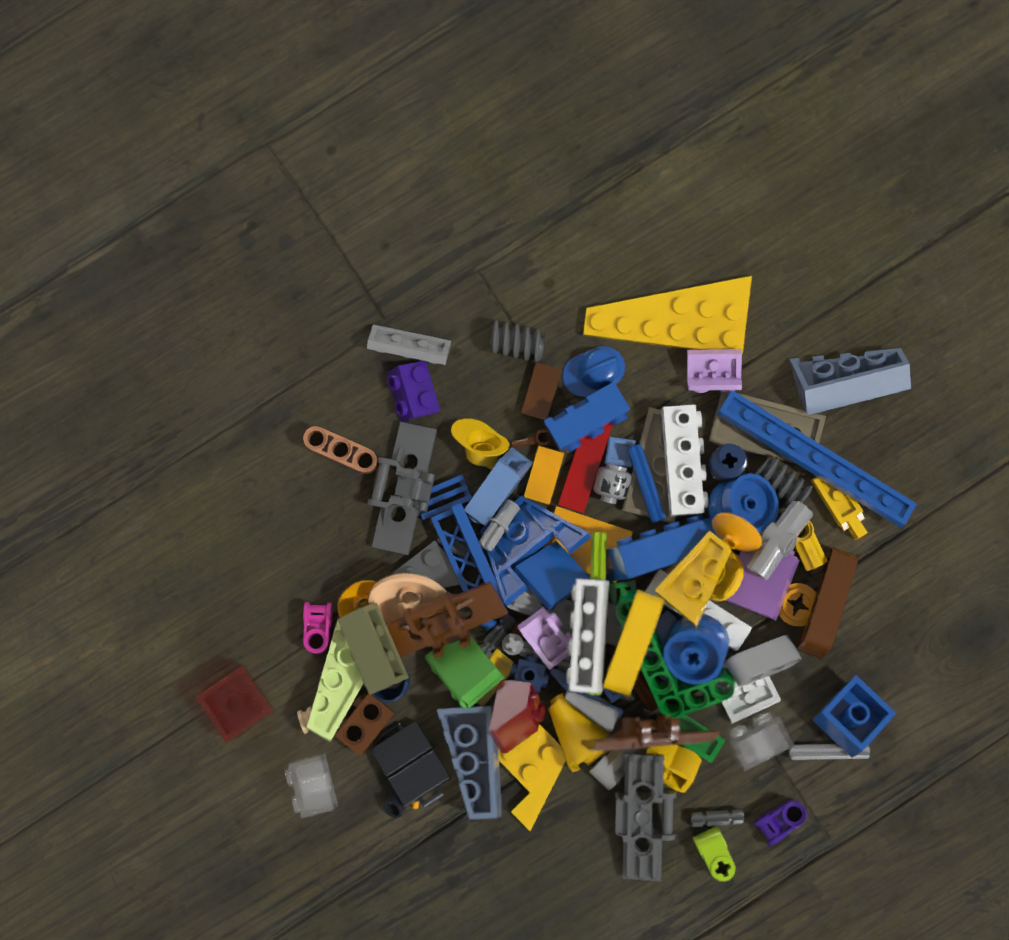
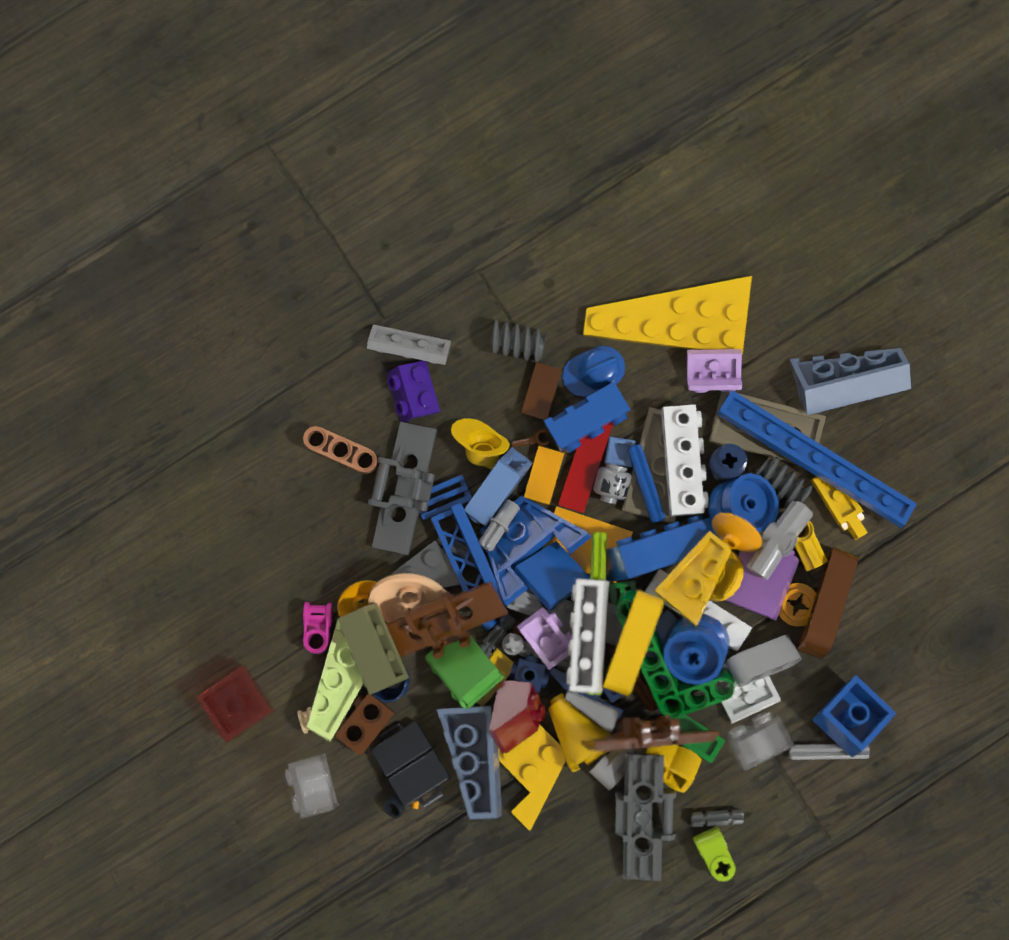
dark purple piece [753,799,807,846] -> none

